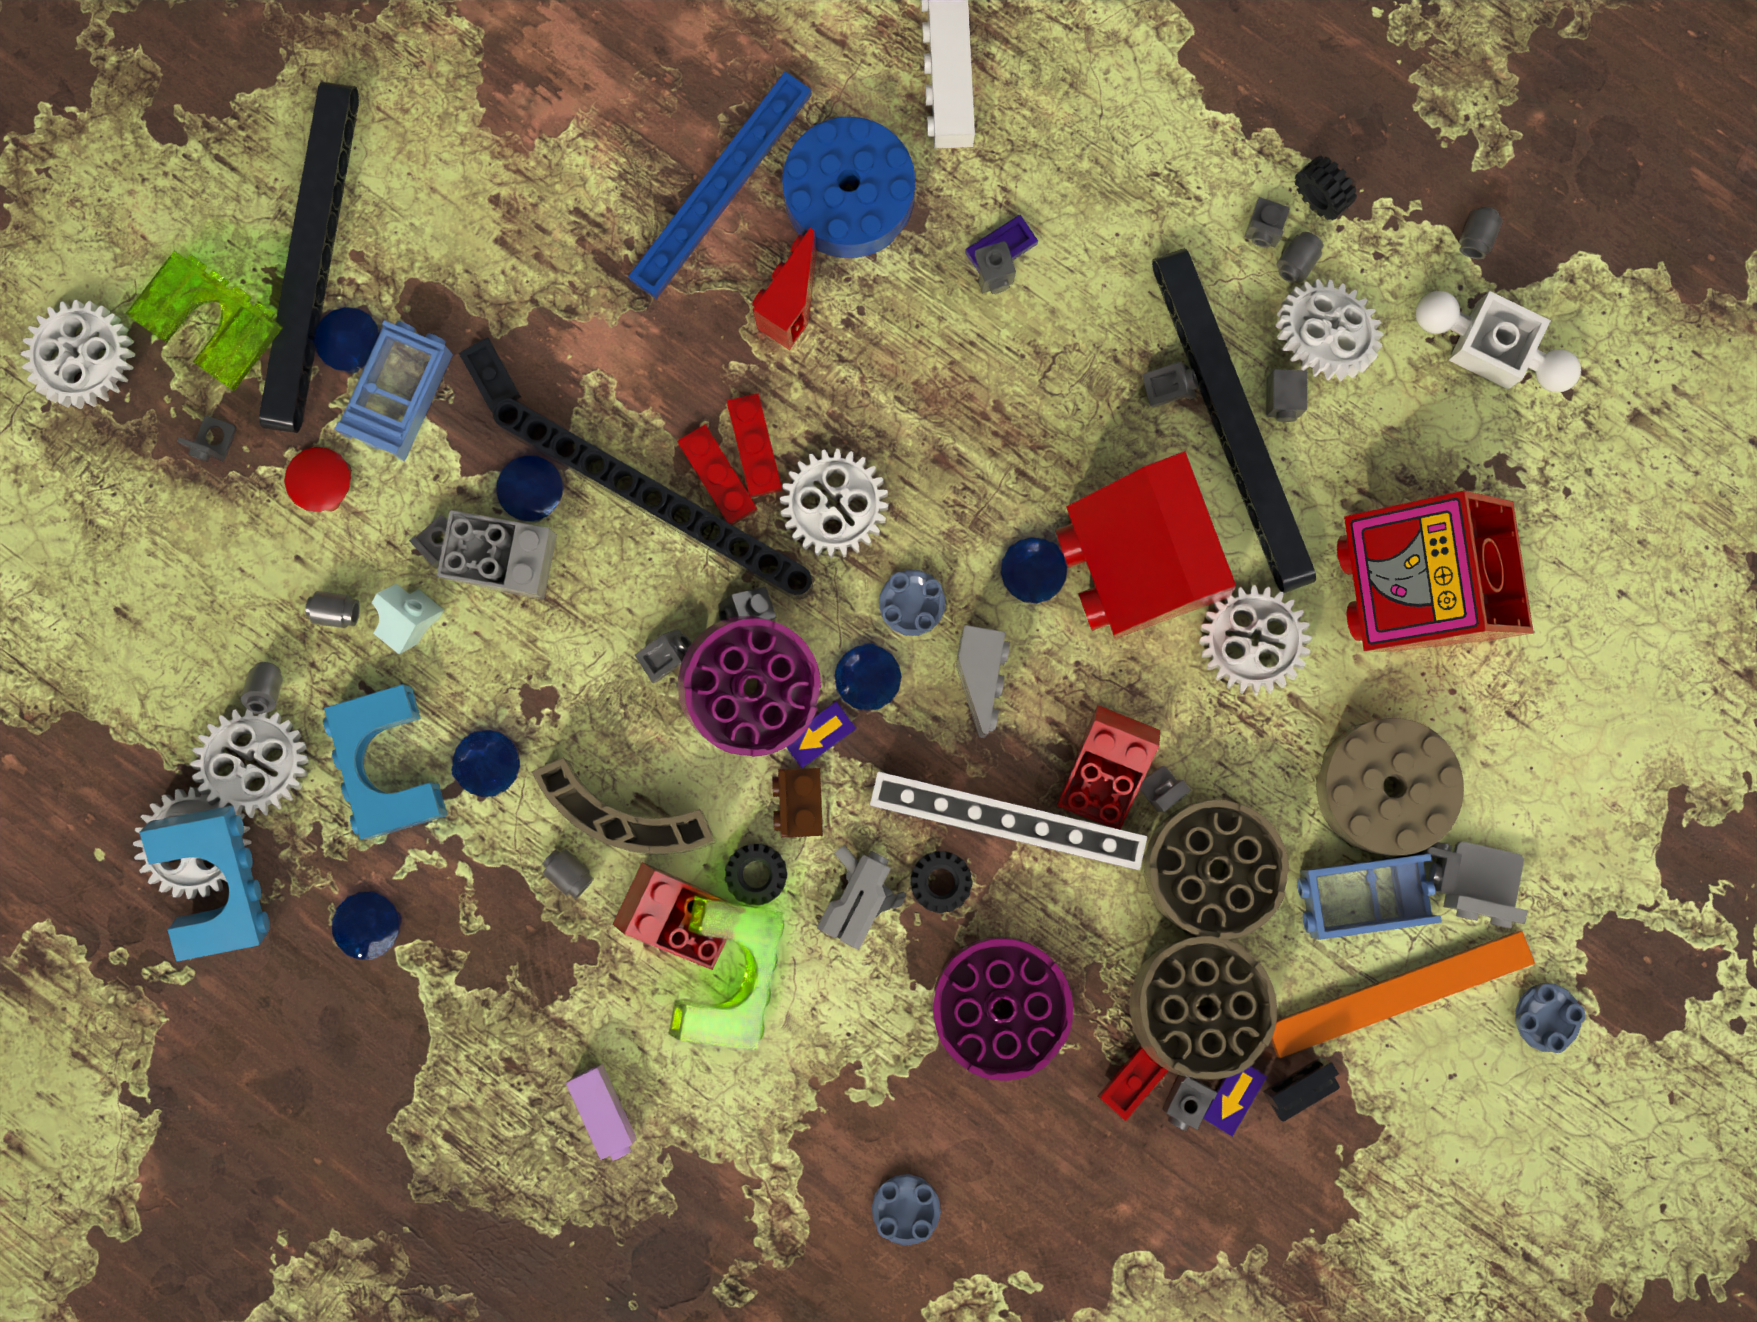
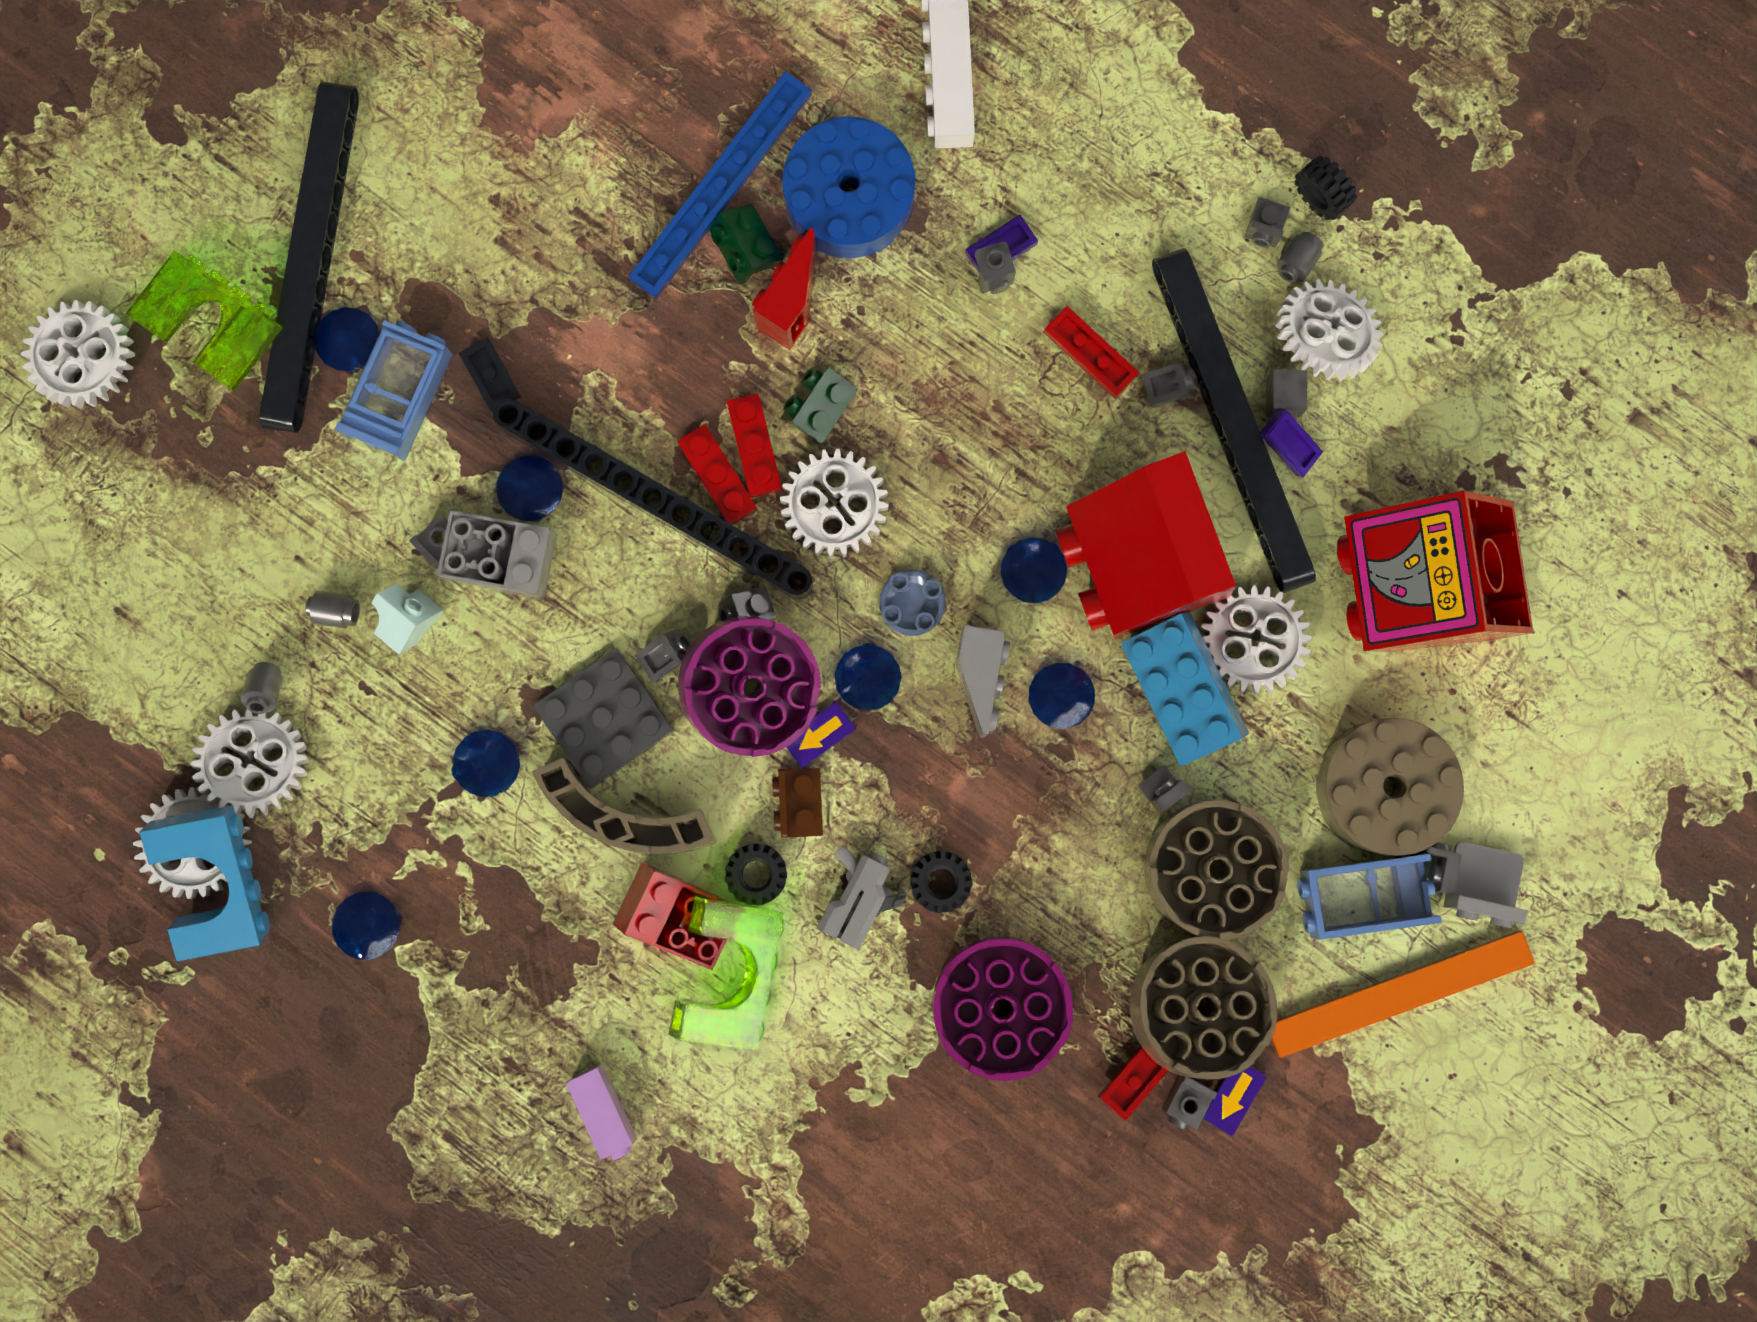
dark grey bracket [177,416,237,462] -> none
red dish [284,447,352,512] -> none
dark azure arch [323,684,448,839] -> none
flat silver brick [542,849,594,899] -> none
white brick [870,772,1147,870] -> none
sand blue dish [872,1174,941,1245] -> none
red slope [1057,705,1160,830] -> none
black bracket [1263,1057,1340,1122] -> none
white brick [1416,291,1581,392] -> none
flat silver brick [1459,206,1503,259] -> none
sand blue dish [1515,983,1585,1053] -> none
none -> dark grey plate [533,648,675,789]
none -> dark green bracket [709,204,783,284]
none -> bracket [780,365,858,444]
none -> clear blue dish [1028,663,1095,730]
none -> red plate [1043,306,1140,399]
none -> dark azure brick [1121,611,1249,767]
none -> dark purple tile [1259,408,1323,478]

